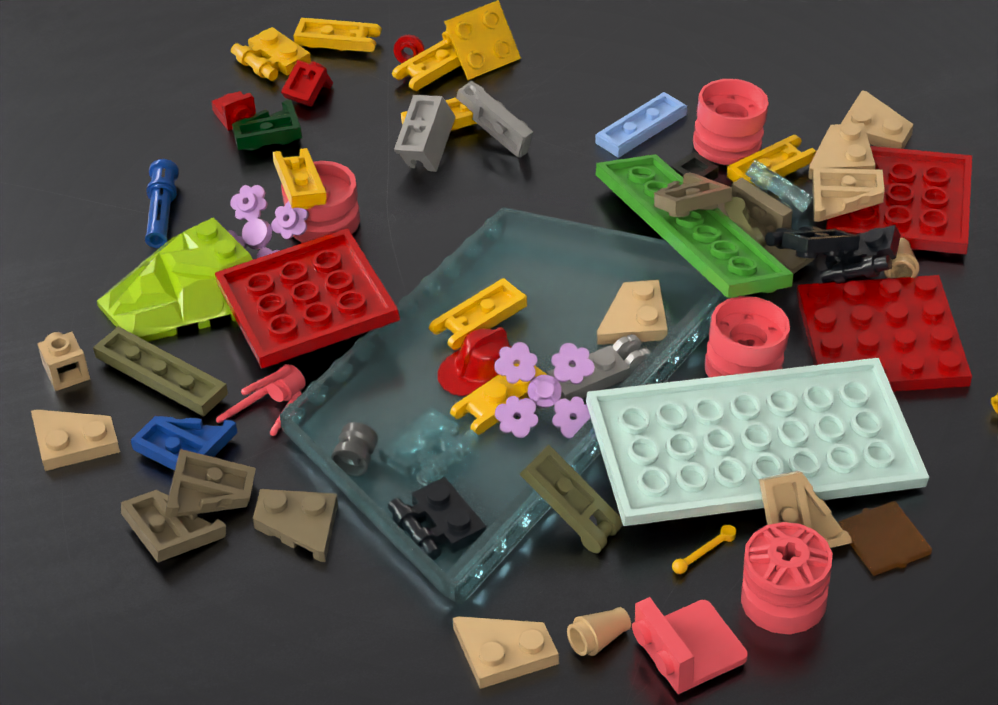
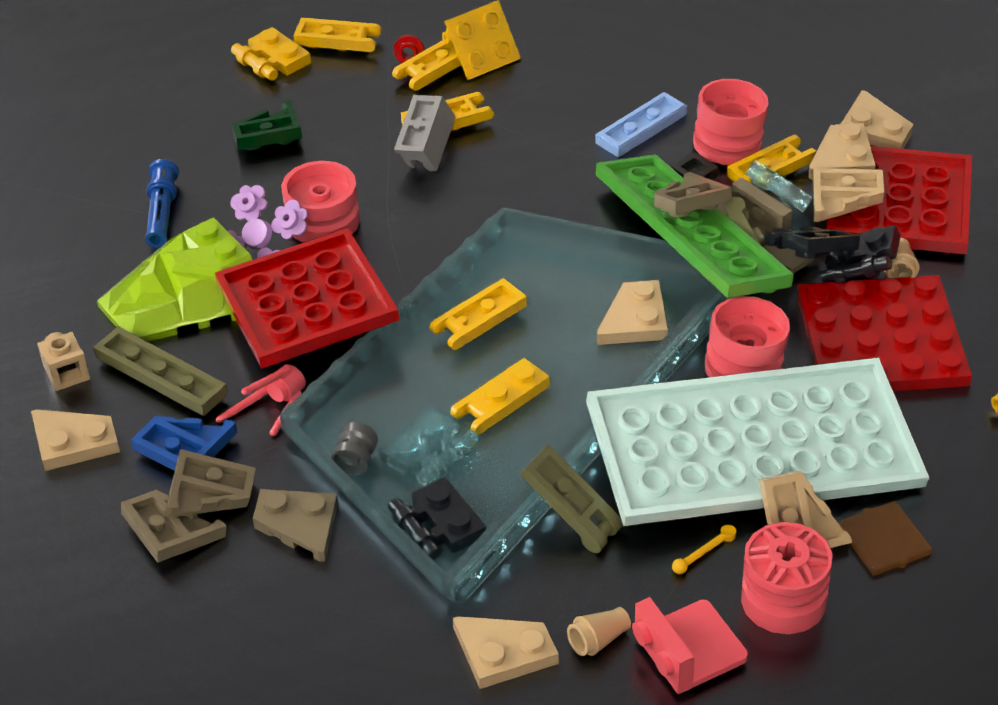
red bracket [211,91,256,131] -> none
yellow hinge [273,148,326,209] -> none
red bracket [281,60,333,107] -> none
red piece [437,327,514,396] -> none
light grey hinge [456,81,533,158] -> none
lavender plant [494,342,595,439] -> none
light grey hinge [547,334,654,401] -> none

